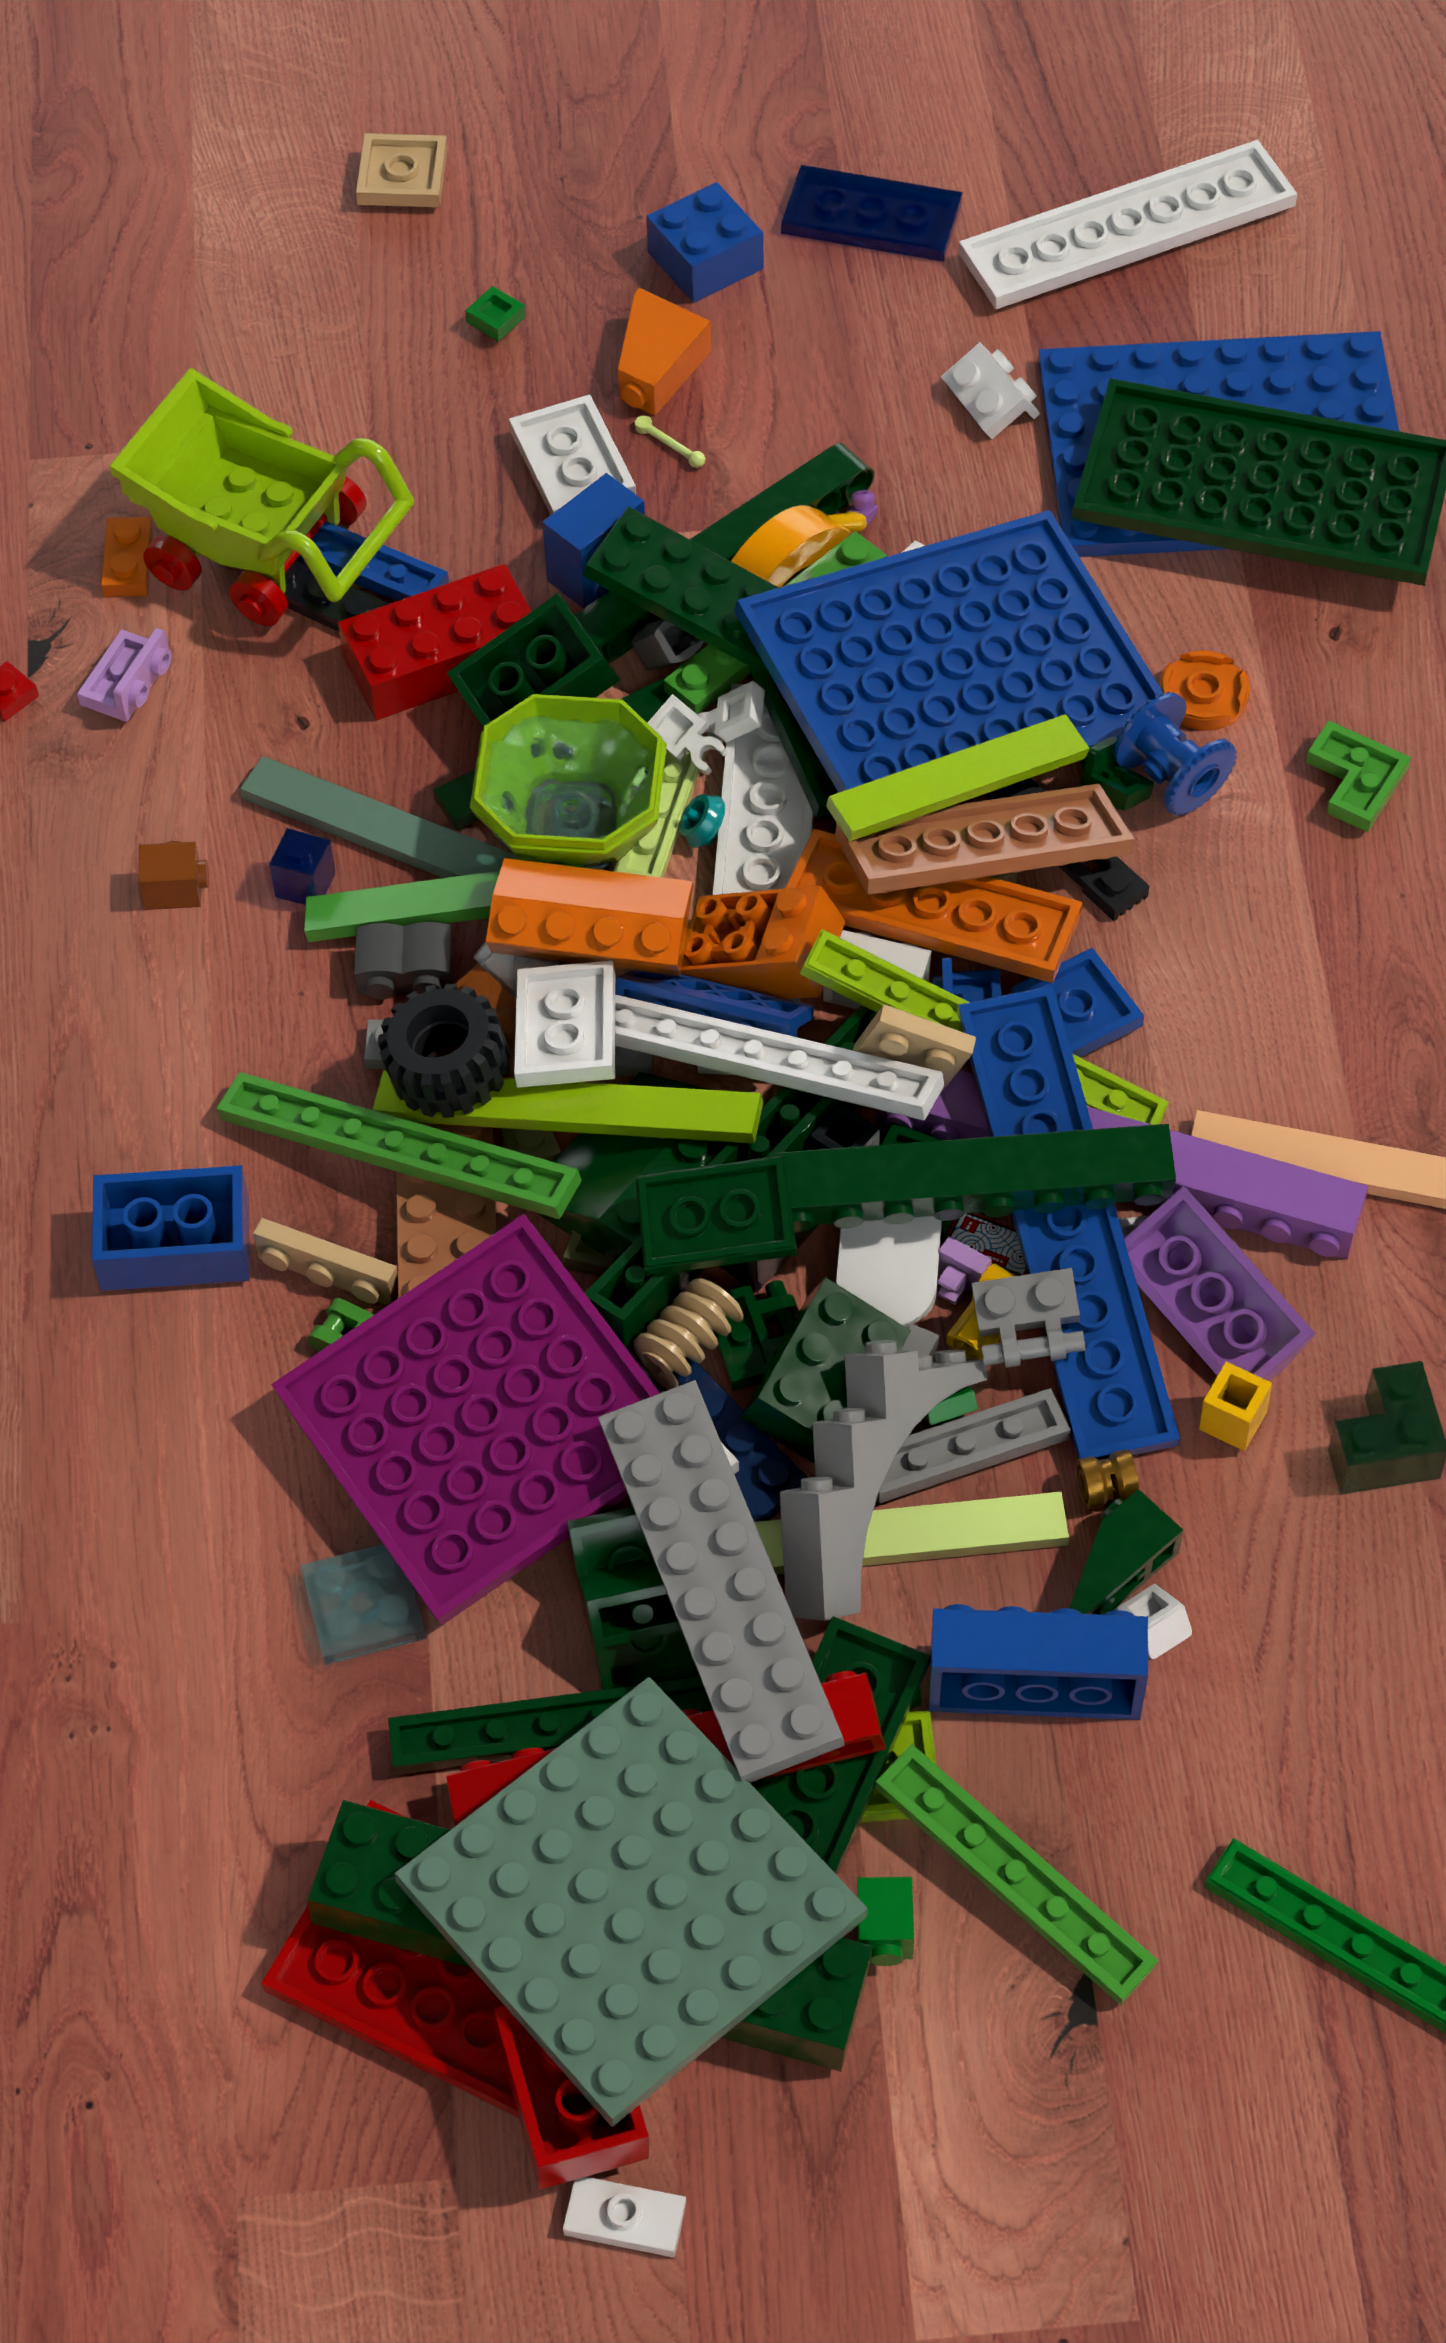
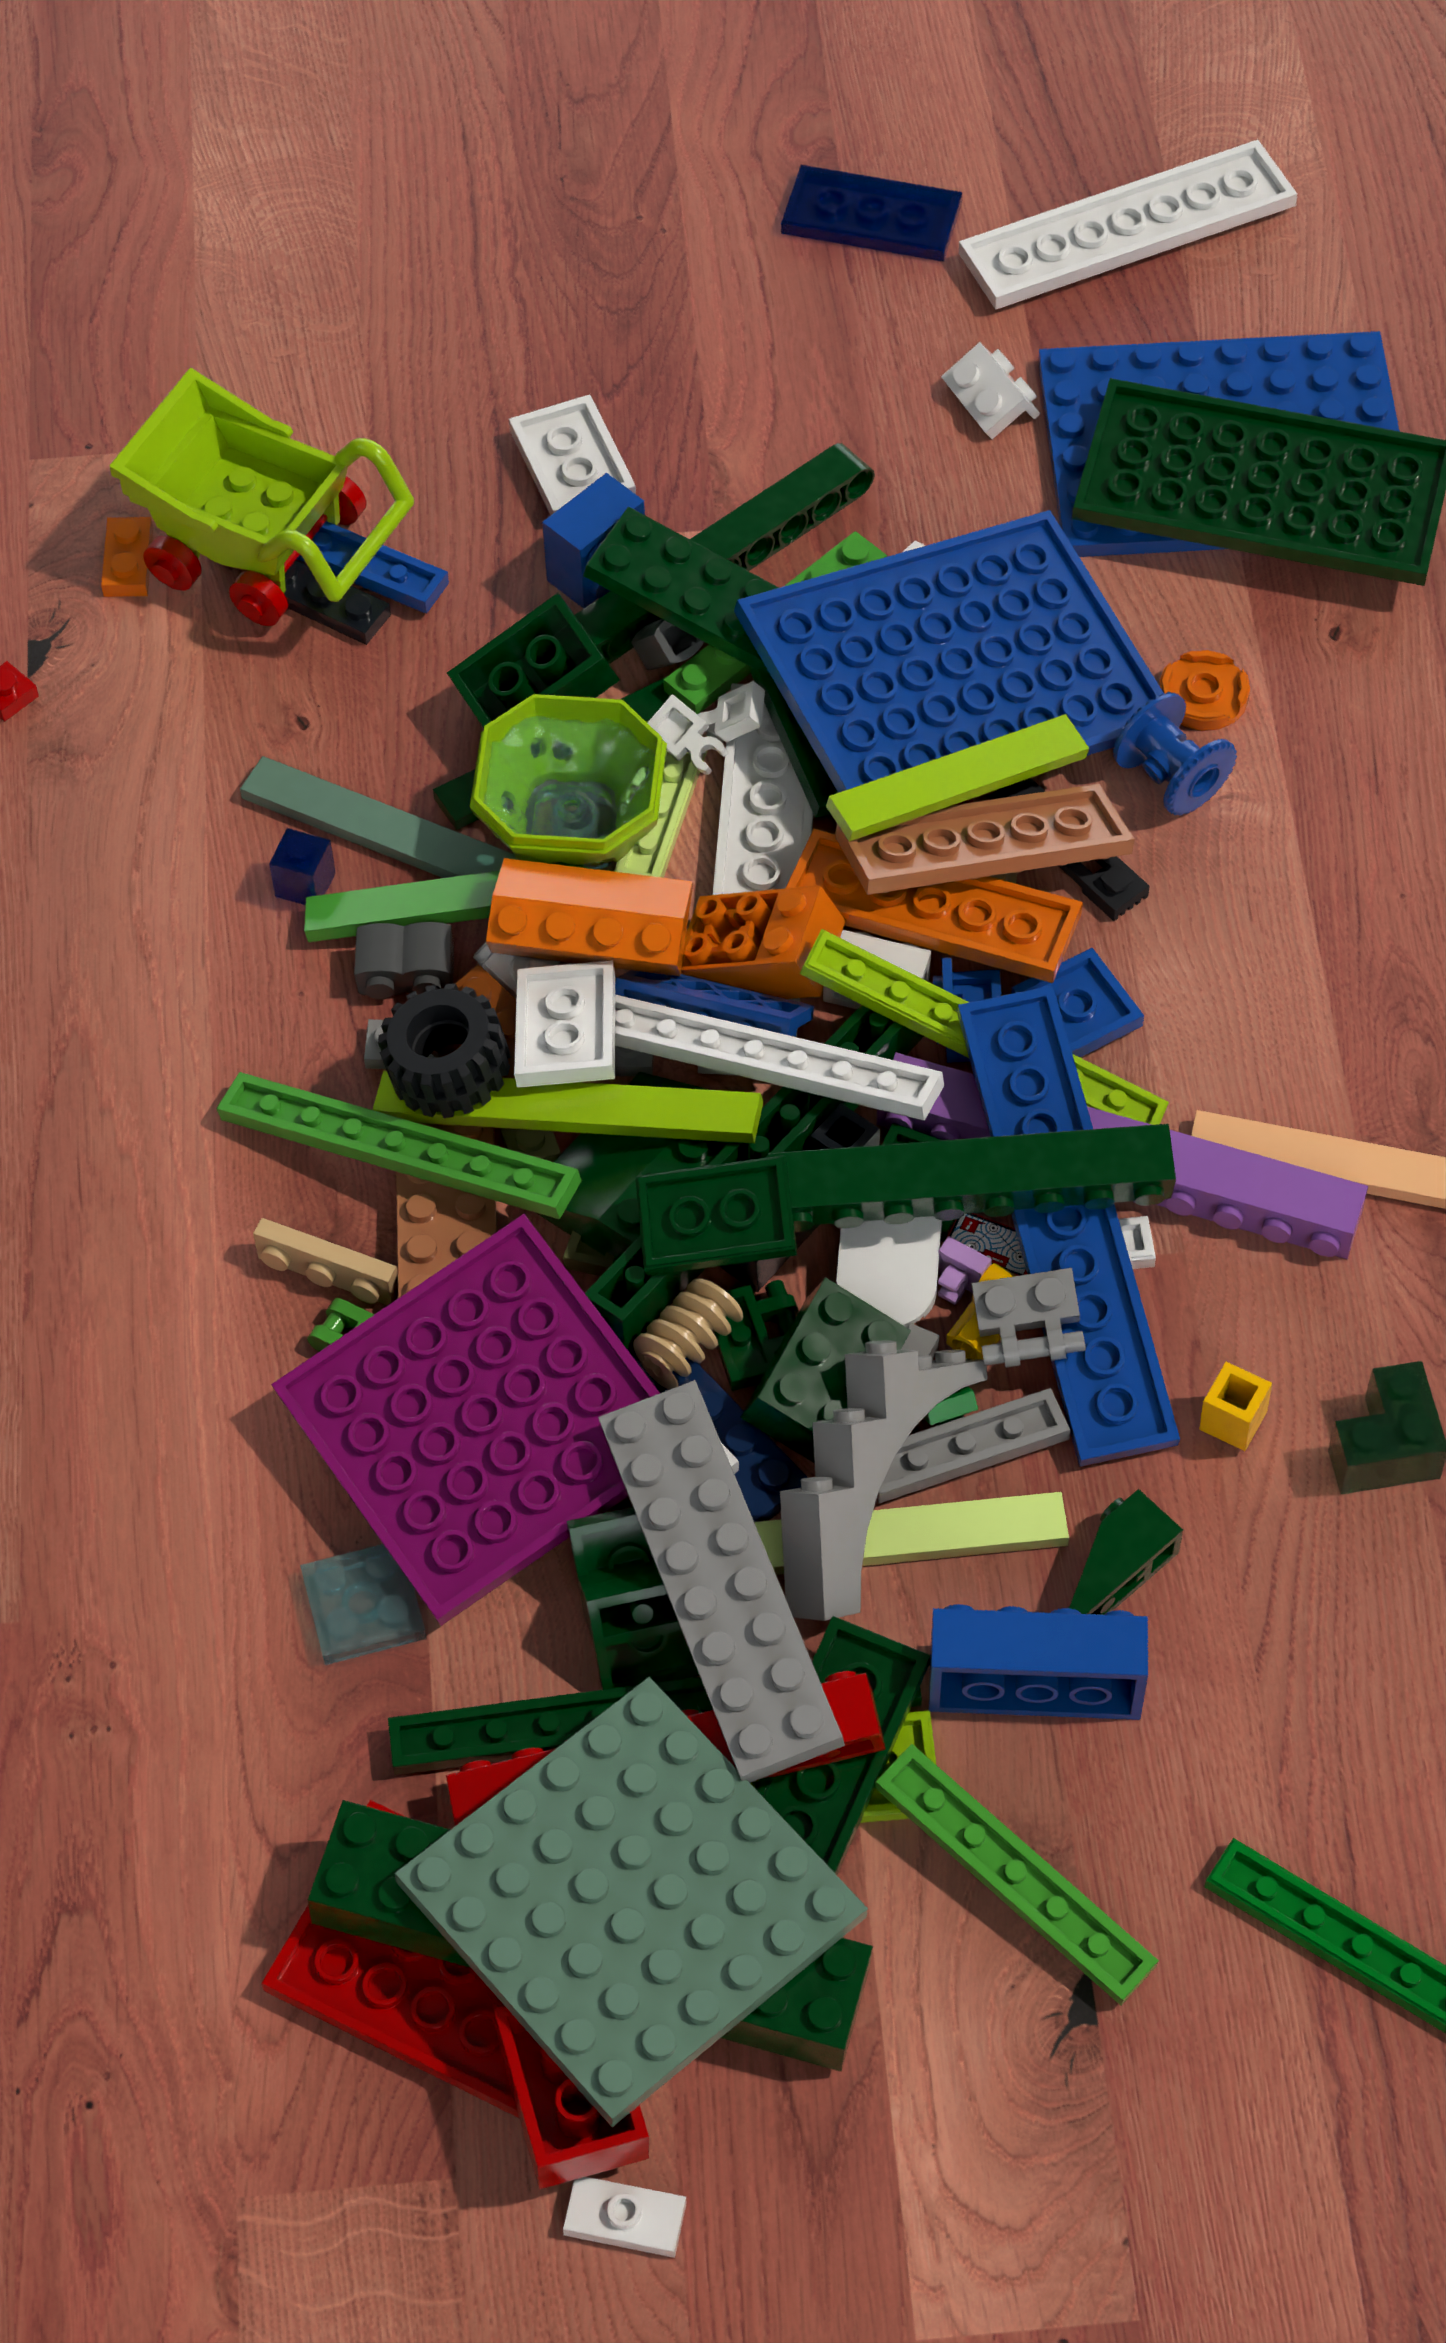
lavender bracket [77,628,172,722] -> none
blue brick [92,1165,250,1291] -> none
dark orange brick [138,841,209,910] -> none
red brick [338,563,531,721] -> none
tan plate [356,133,448,207] -> none
green plate [465,286,526,342] -> none
orange slope [618,288,711,416] -> none
yellowish green hinge [635,416,706,468] -> none
blue brick [646,182,764,303] -> none
teal hat [679,794,725,848] -> none
light orange arch [731,505,852,588] -> none
arm [827,490,878,534] -> none
tan plate [853,1004,976,1093] -> none
green brick [857,1877,914,1966] -> none
pearl gold wheel [1076,1449,1139,1510] -> none
dark green bracket [1080,736,1154,811] -> none
white slope [1113,1584,1192,1659] -> none
medium lavender slope [1124,1186,1316,1381] -> none
bright green plate [1306,720,1411,832] -> none

